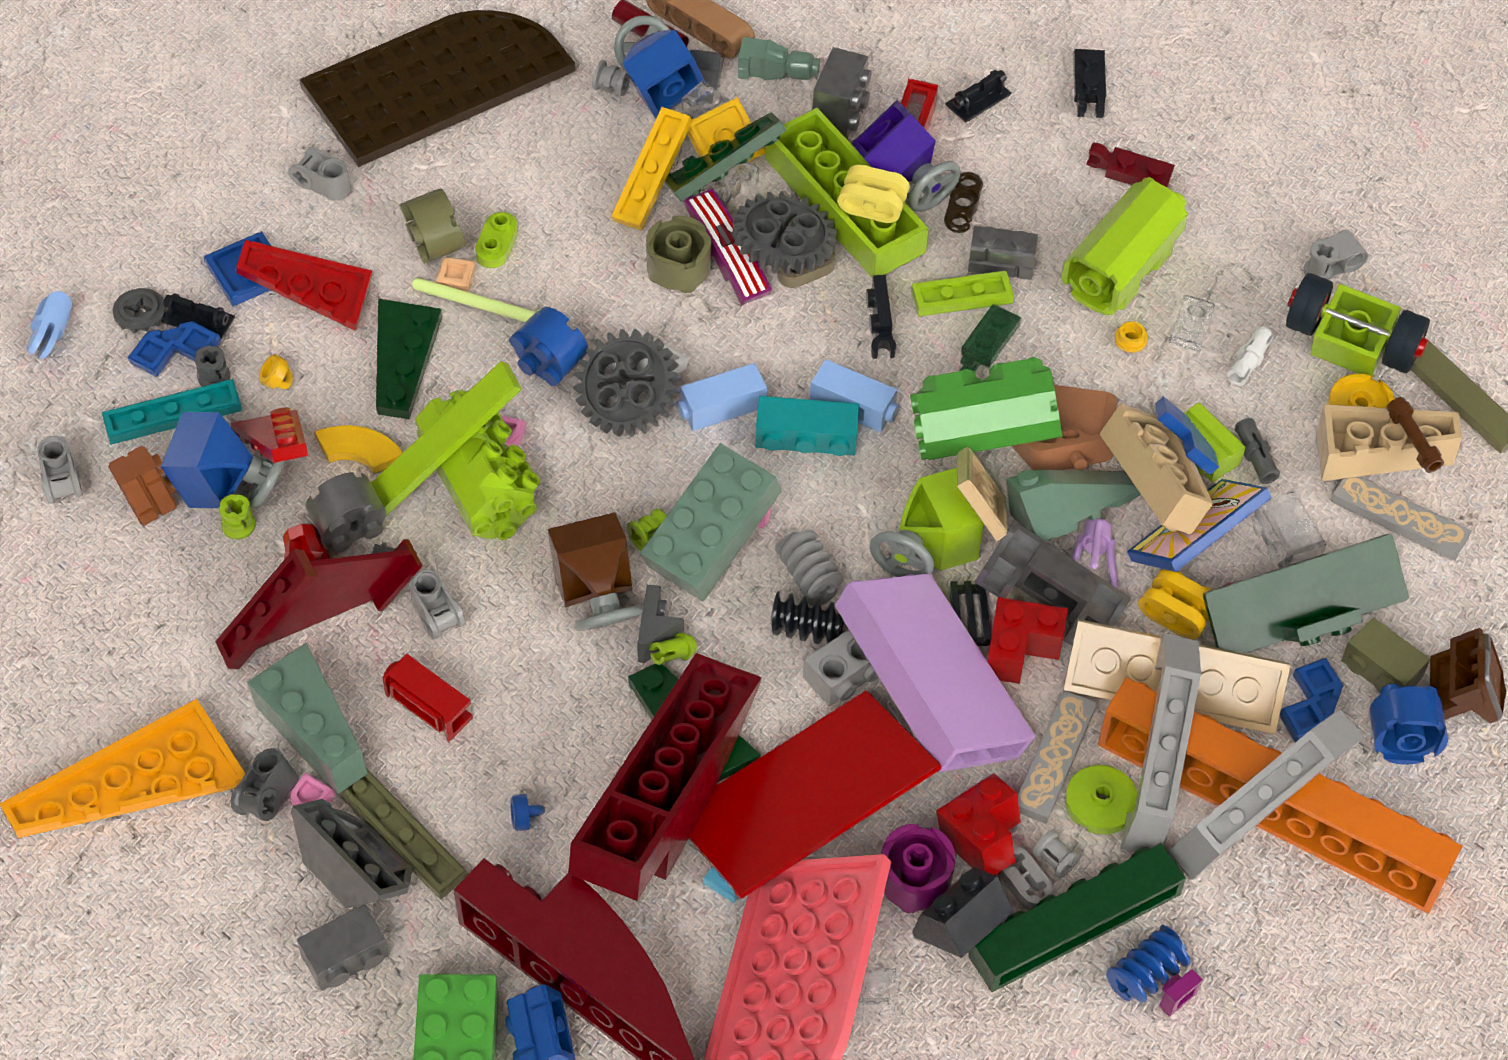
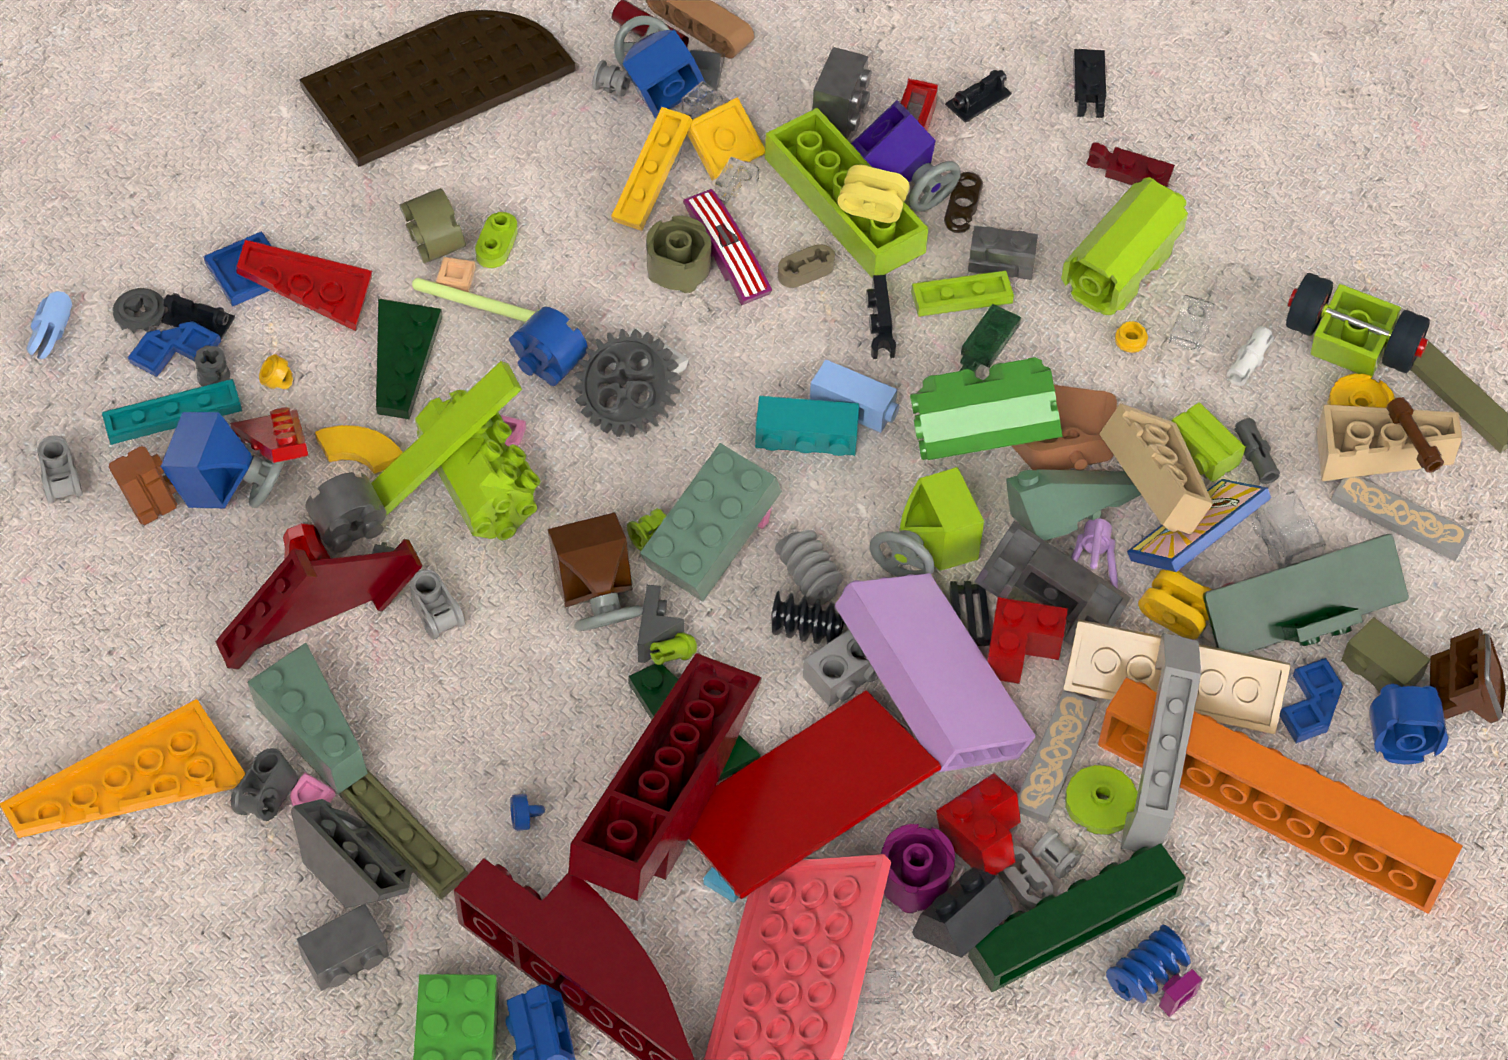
lime bush [219,494,256,540] -> none
light grey piece [288,147,351,201] -> none
red window [382,653,473,742] -> none
dark green wing [664,112,787,202] -> none
light blue brick [677,363,767,431] -> none
dark grey gear [732,191,837,275] -> none
sand green piece [738,37,820,80] -> none
tan tile [957,446,1007,541] -> none
blue tile [1155,396,1219,475] -> none
light grey slope [1169,709,1365,880] -> none
light grey piece [1304,230,1369,280] -> none

